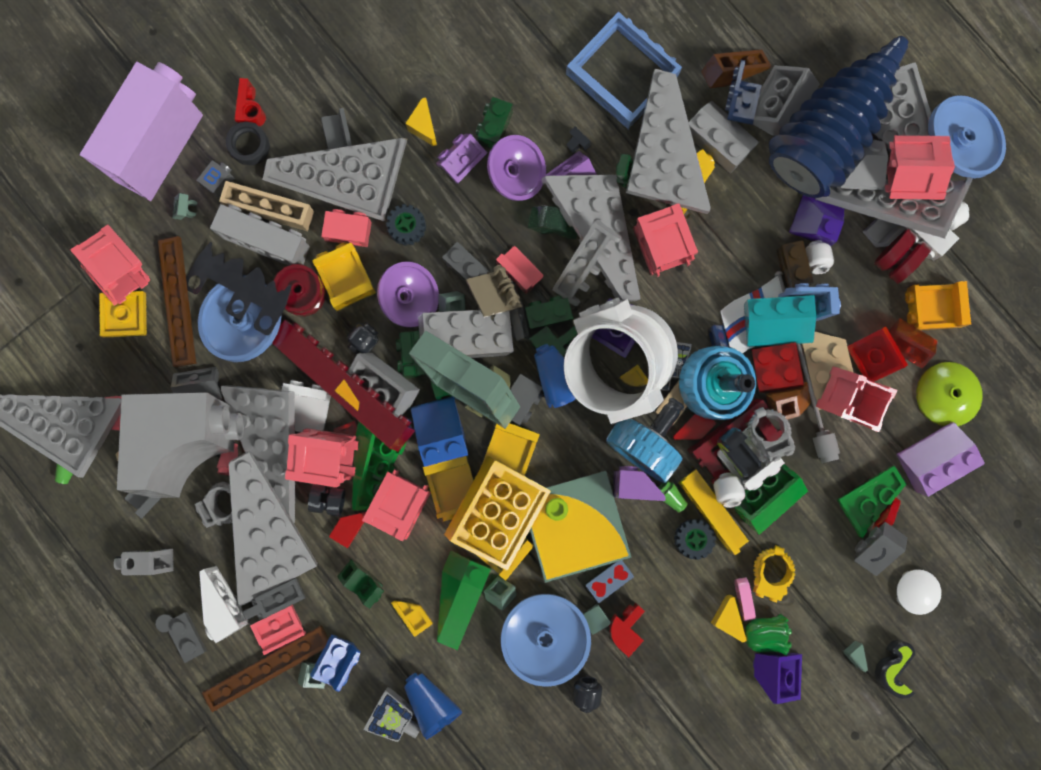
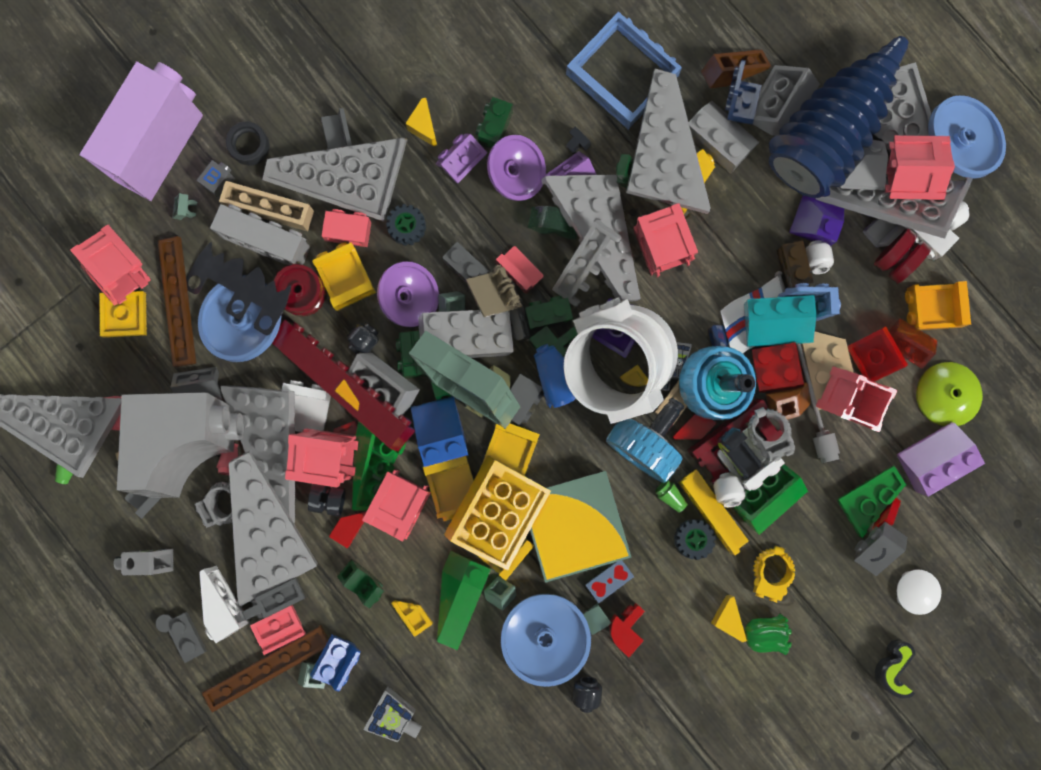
red plate [235,78,266,126] -> none
blue cone [404,673,462,740] -> none
lime tile [546,498,568,521] -> none
medium lavender slope [613,466,665,501] -> none
bright pink beam [734,577,755,621] -> none
dark purple slope [753,652,802,704] -> none
sand green slope [844,641,868,672] -> none

